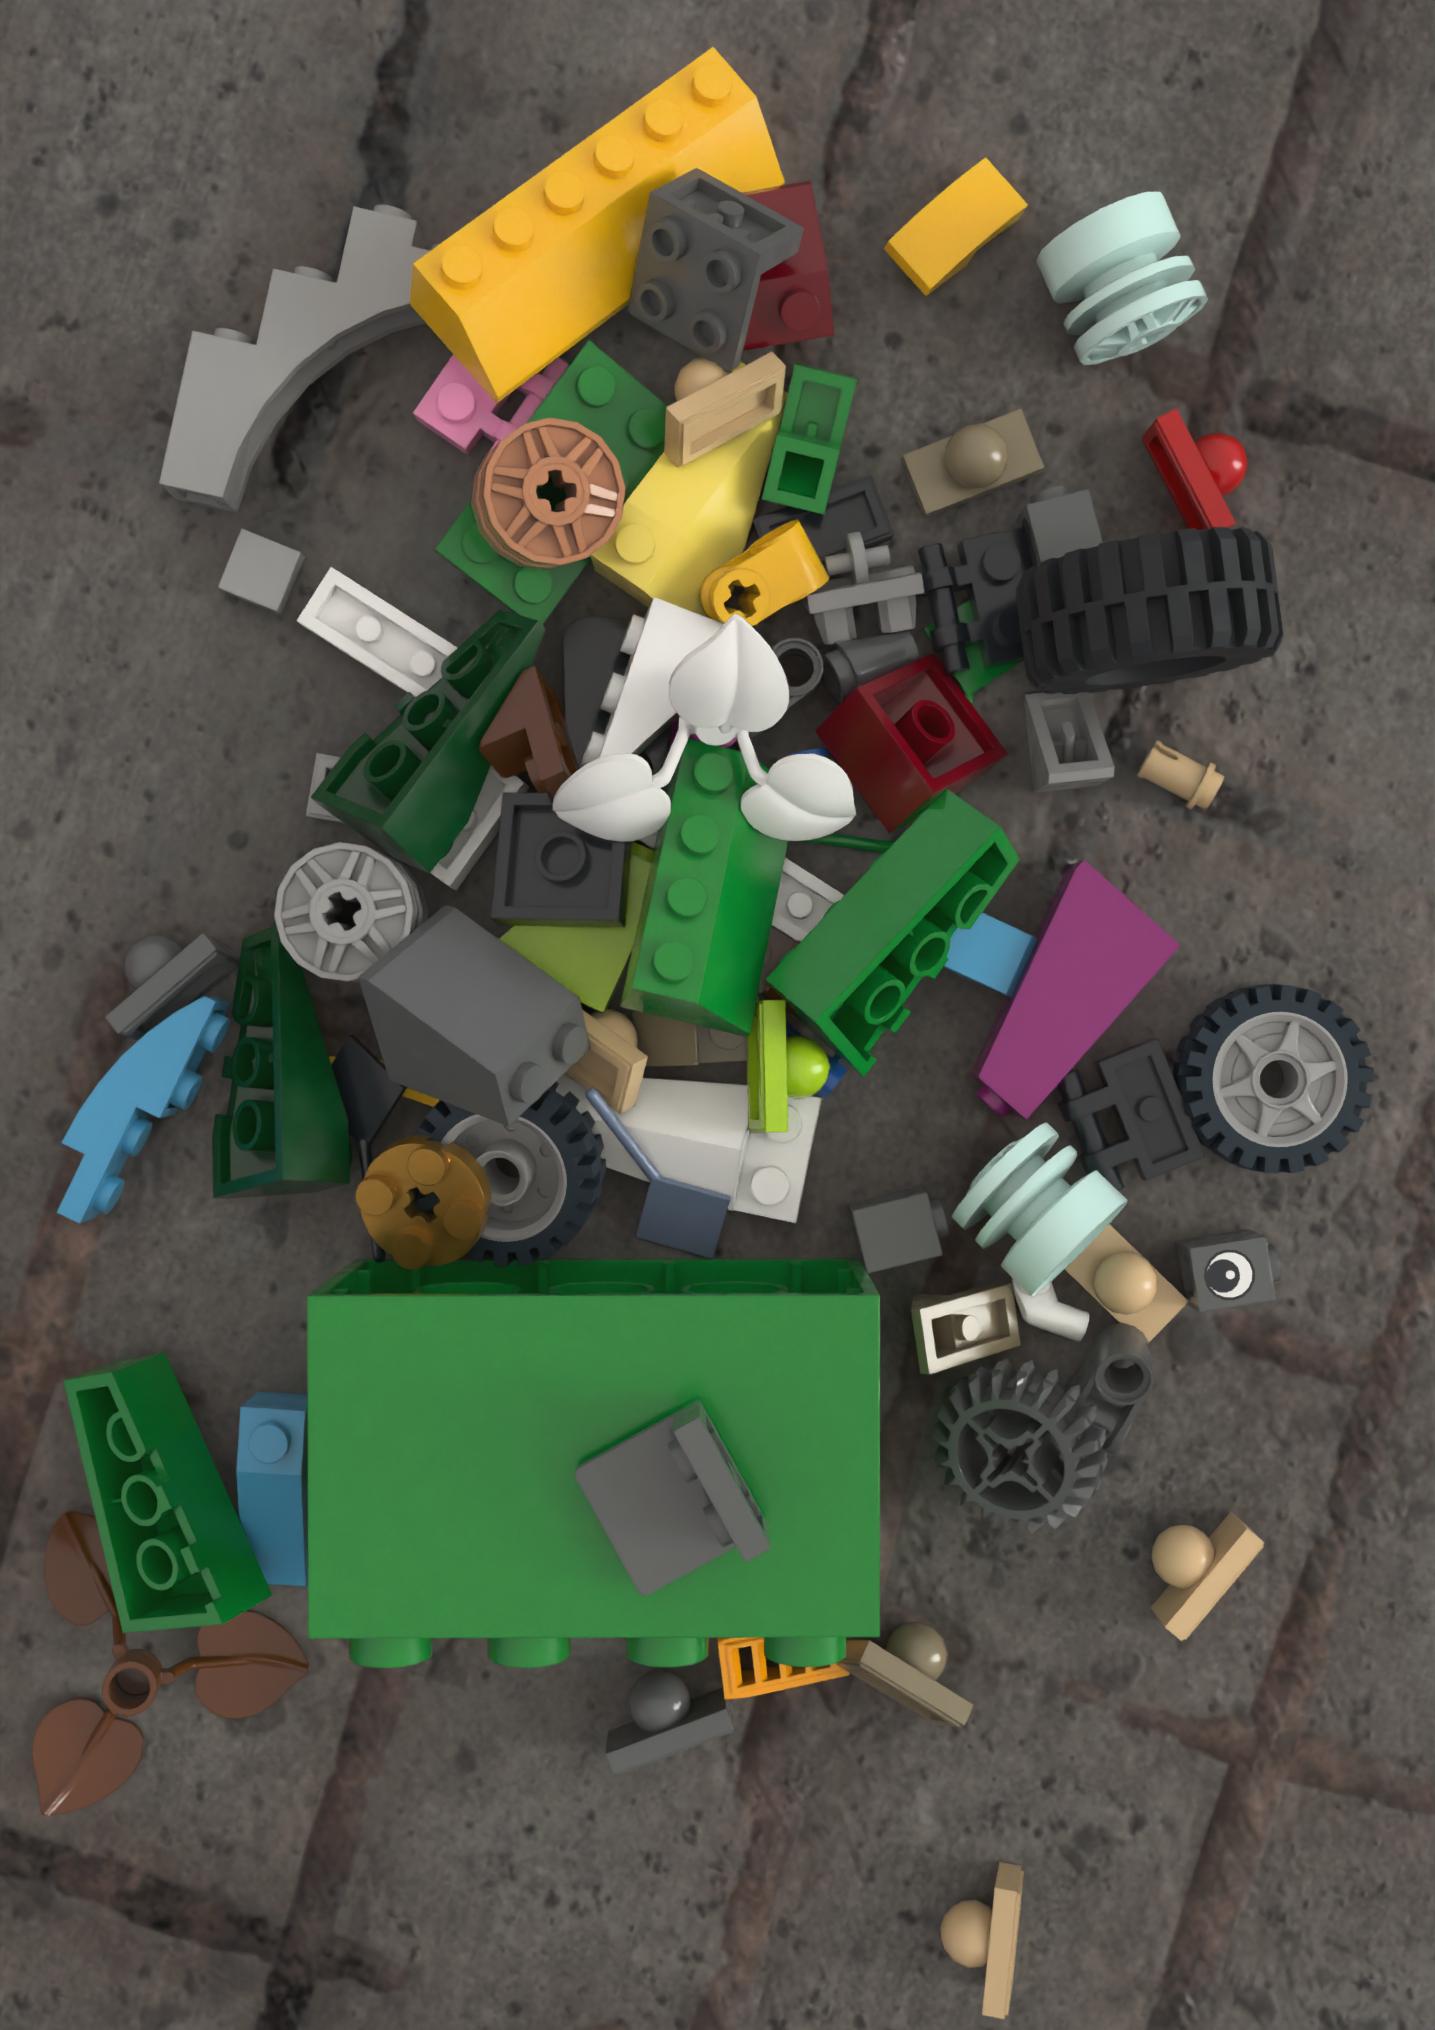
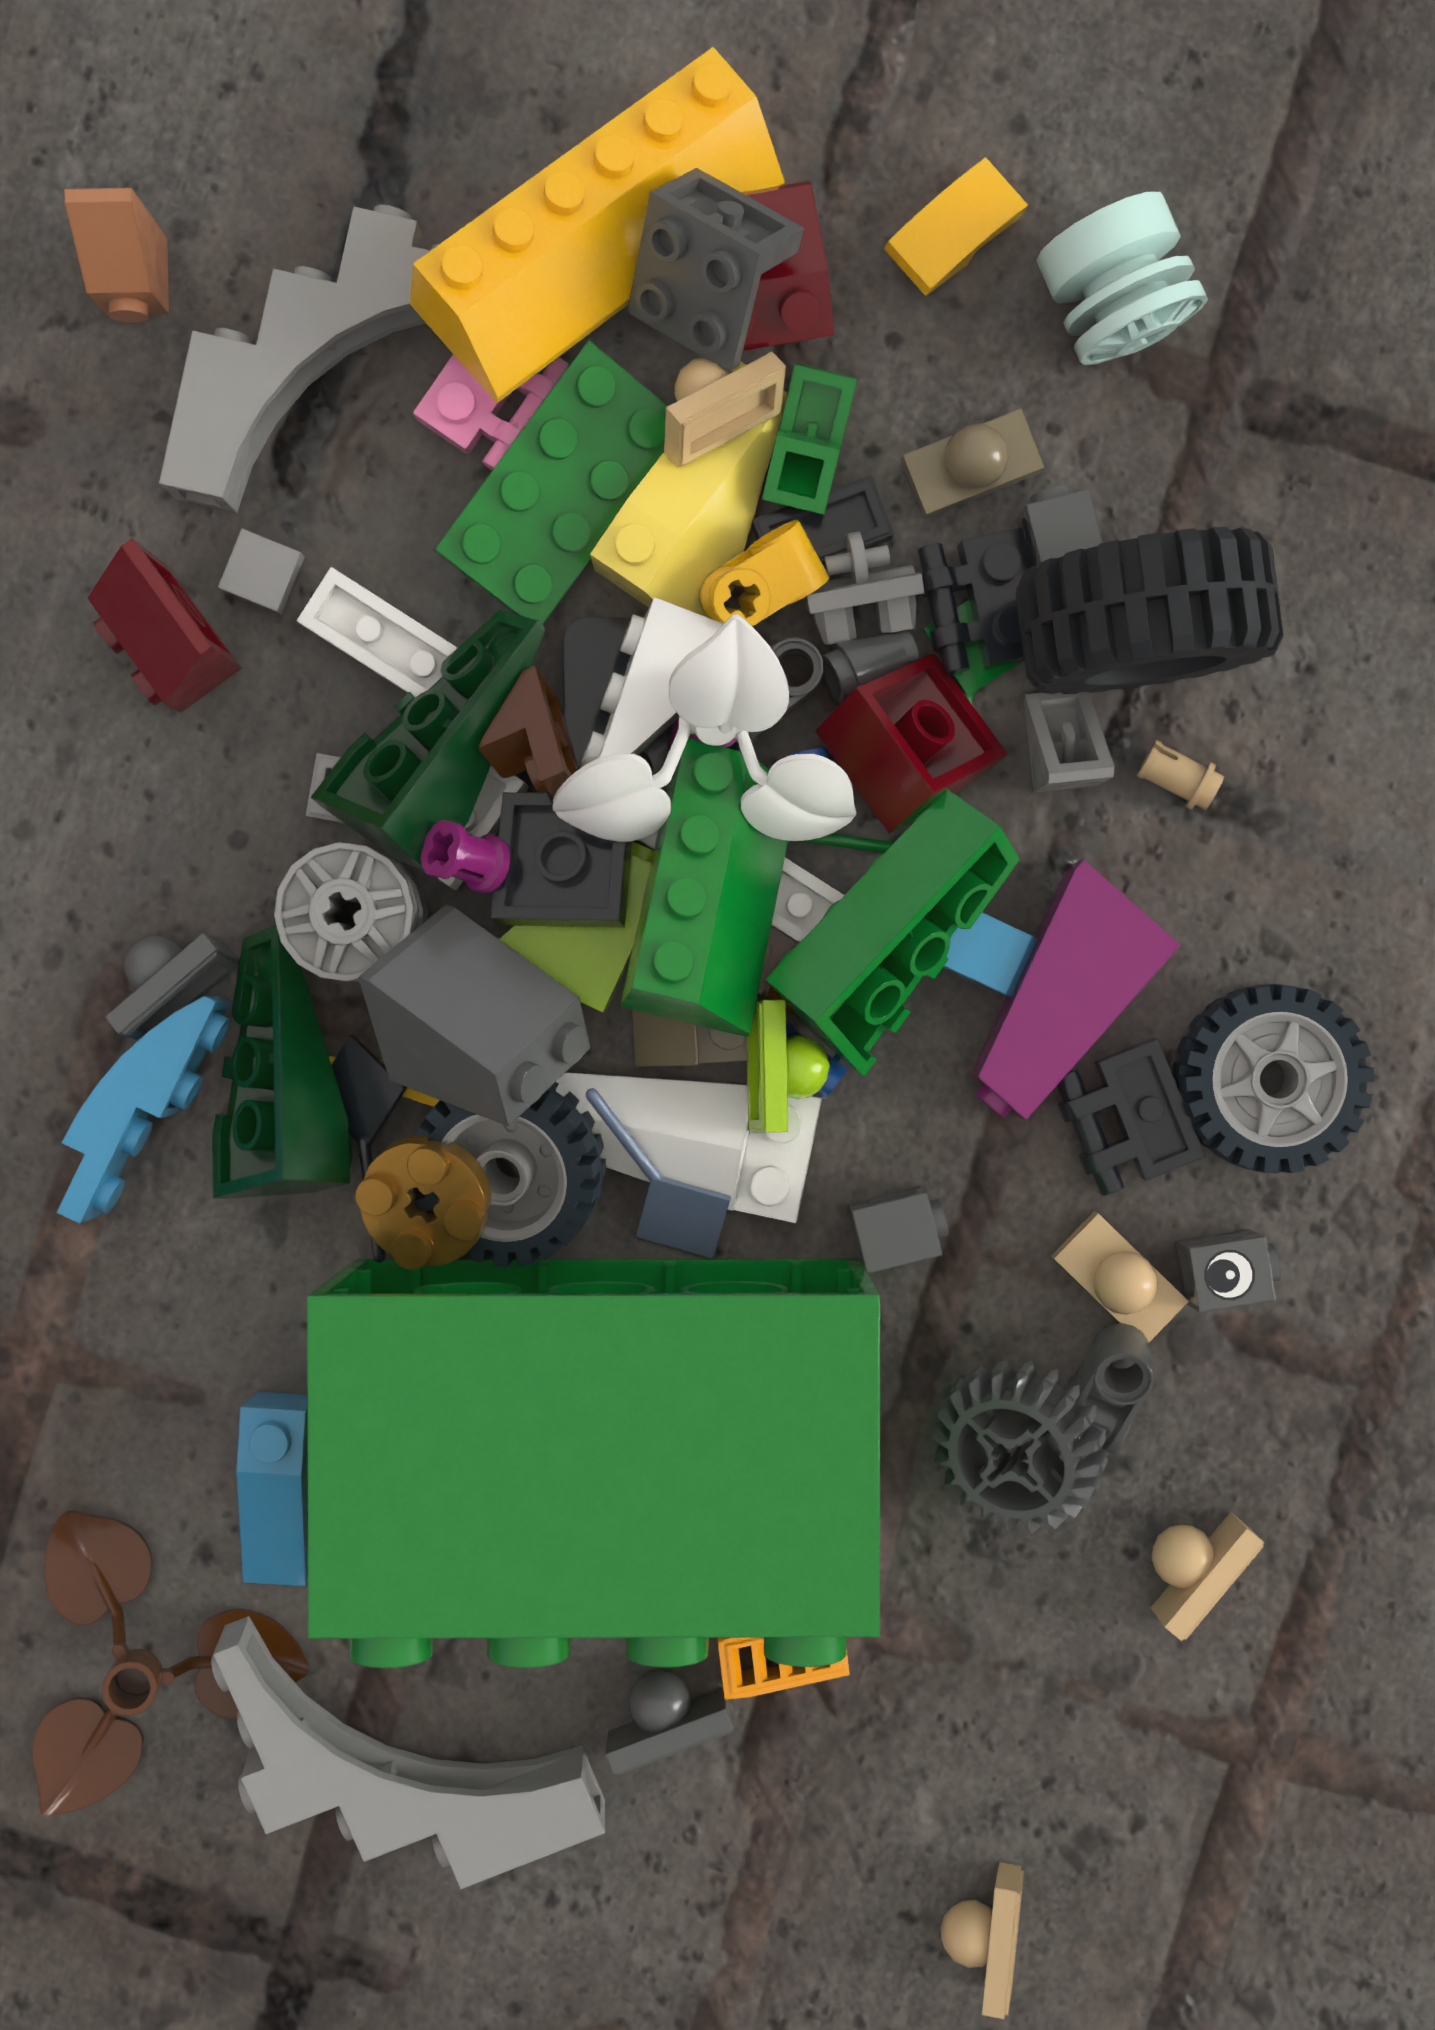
green wedge [63,1352,273,1633] -> none
nougat wheel [471,418,626,570] -> none
tan tile [565,1009,648,1114] -> none
dark grey bracket [575,1399,771,1596] -> none
dark tan tile [837,1622,974,1727] -> none
dark tan slope [911,1282,1021,1374] -> none
light aqua wheel [952,1122,1128,1297] -> none
white arm [1012,1278,1090,1342] -> none
red tile [1142,408,1248,530] -> none
none -> nougat slope [64,188,169,323]
none -> dark red slope [87,538,242,713]
none -> light grey arch [211,1616,605,1889]
none -> magenta bush [421,820,510,894]

